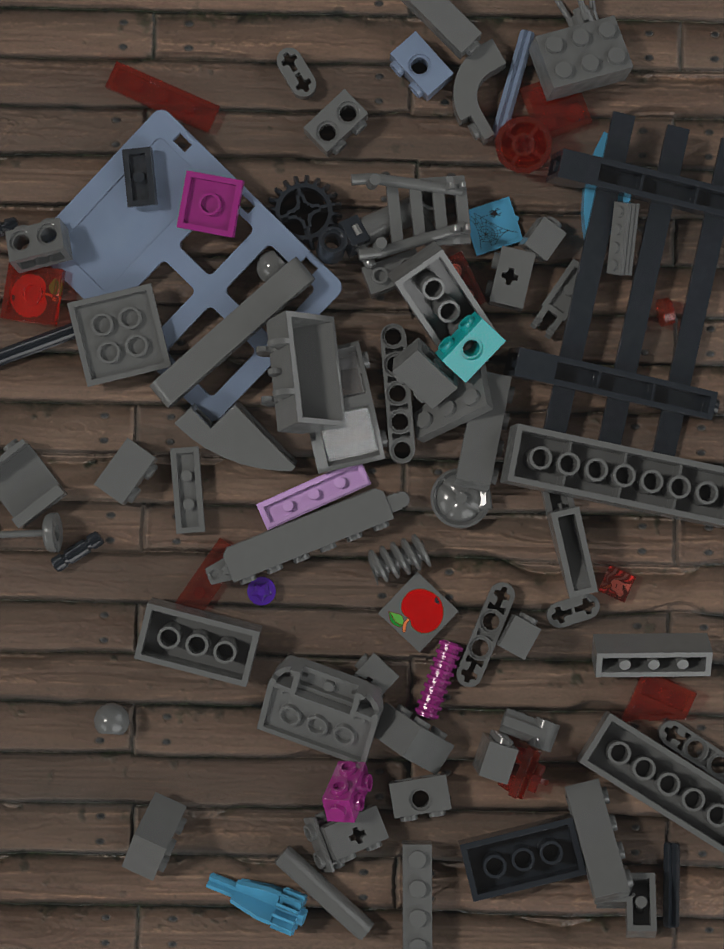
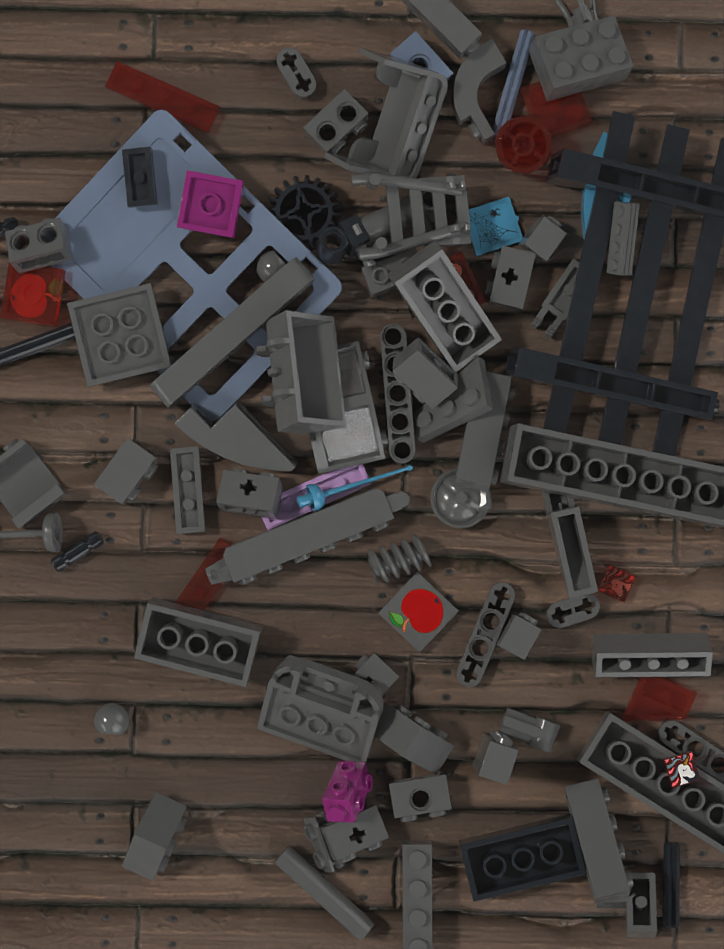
dark azure piece [206,872,308,936] -> none
dark purple tile [247,577,276,605] -> none
magenta piece [414,639,463,720] -> none
teal brick [435,311,506,383] -> none
clear red hips [498,746,549,800] -> none
clear red tile [656,297,675,327] -> none
none -> dark grey brick [216,468,284,519]
none -> dark azure sword [297,465,413,512]
none -> dark grey windscreen [324,47,448,179]
none -> tile [663,751,700,788]

